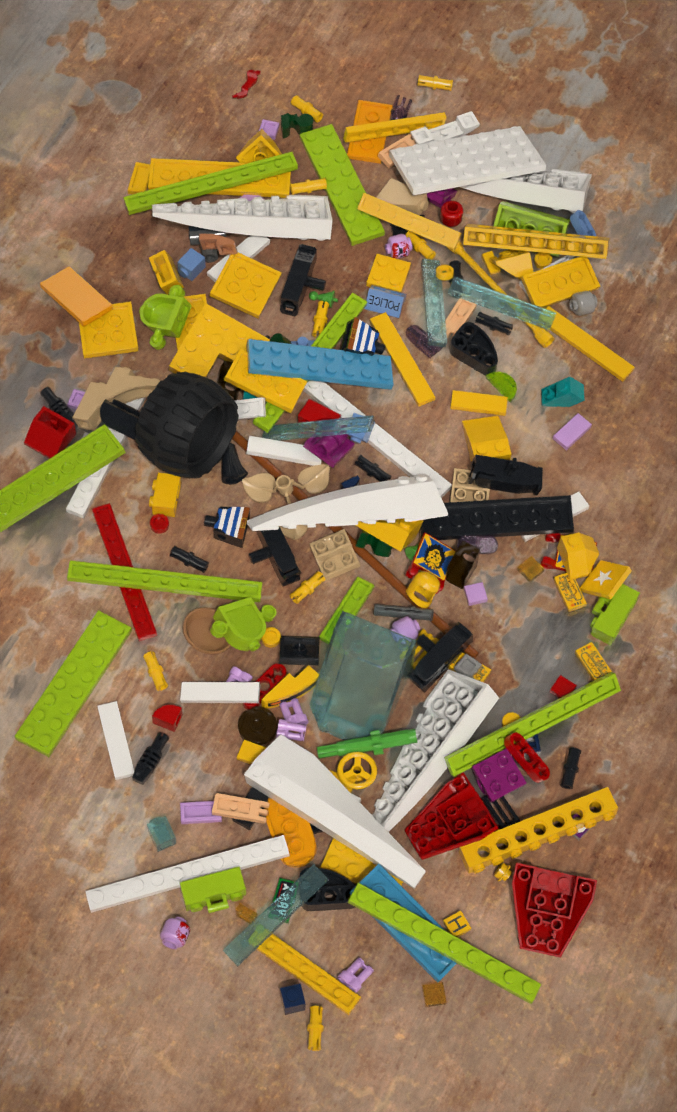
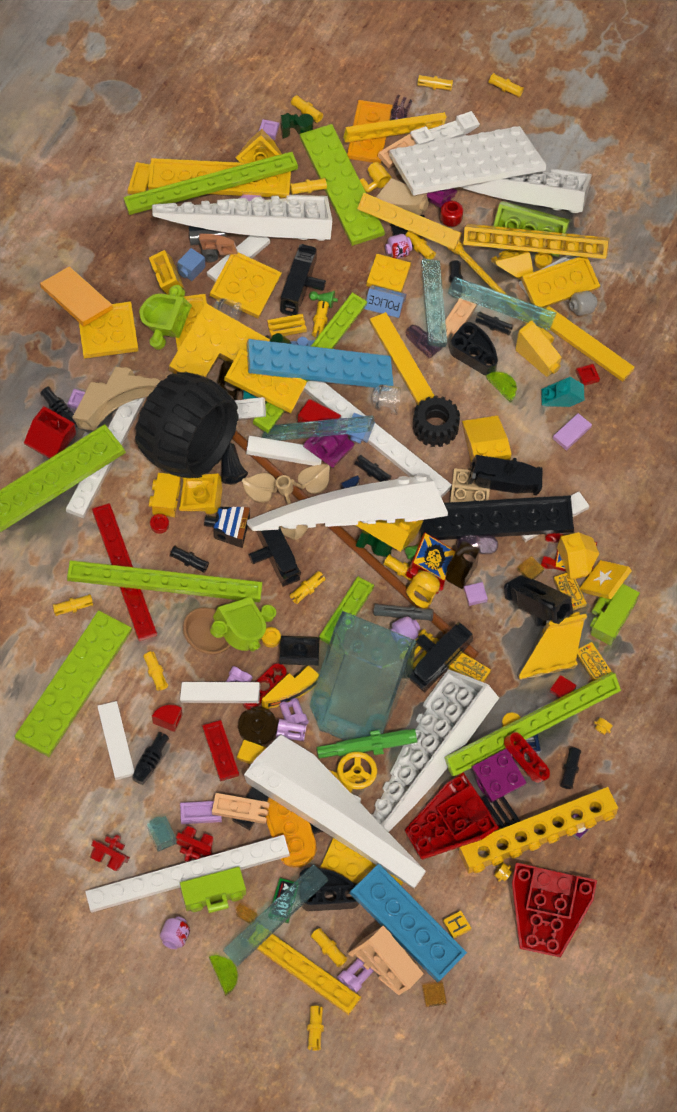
black brick [100,399,140,440] -> none
red hair [232,70,261,99] -> none
dark blue brick [280,983,306,1015] -> none
tan slope [309,529,360,581] -> none
torso [341,317,385,356] -> none
lime plate [348,883,541,1004] -> none
yellow tile [436,265,454,281] -> none
yellow tile [450,390,508,416] -> none
light grey tile [454,653,482,678] -> none
yellow piece [481,251,501,275] -> none
medium blue beam [570,210,596,236] -> none
none -> yellow pin [52,594,93,616]
none -> red hips [90,834,130,871]
none -> red hips [176,826,214,862]
none -> yellow slope [179,473,223,515]
none -> red plate [202,720,239,782]
none -> clear neon green tile [209,955,238,996]
none -> clear helmet [212,298,242,321]
none -> yellow tile [267,314,307,337]
none -> yellow pin [311,928,348,967]
none -> light nougat wedge [348,926,423,995]
none -> yellow piece [360,162,392,193]
none -> clear helmet [371,384,401,415]
none -> yellow pin [383,554,414,581]
none -> black tyre [412,396,460,447]
none -> yellow pin [489,73,524,98]
none -> black piece [504,575,573,627]
none -> yellow slope [515,320,562,377]
none -> yellow piece [518,612,587,680]
none -> red tile [576,364,600,386]
none -> yellow plate [594,717,613,735]

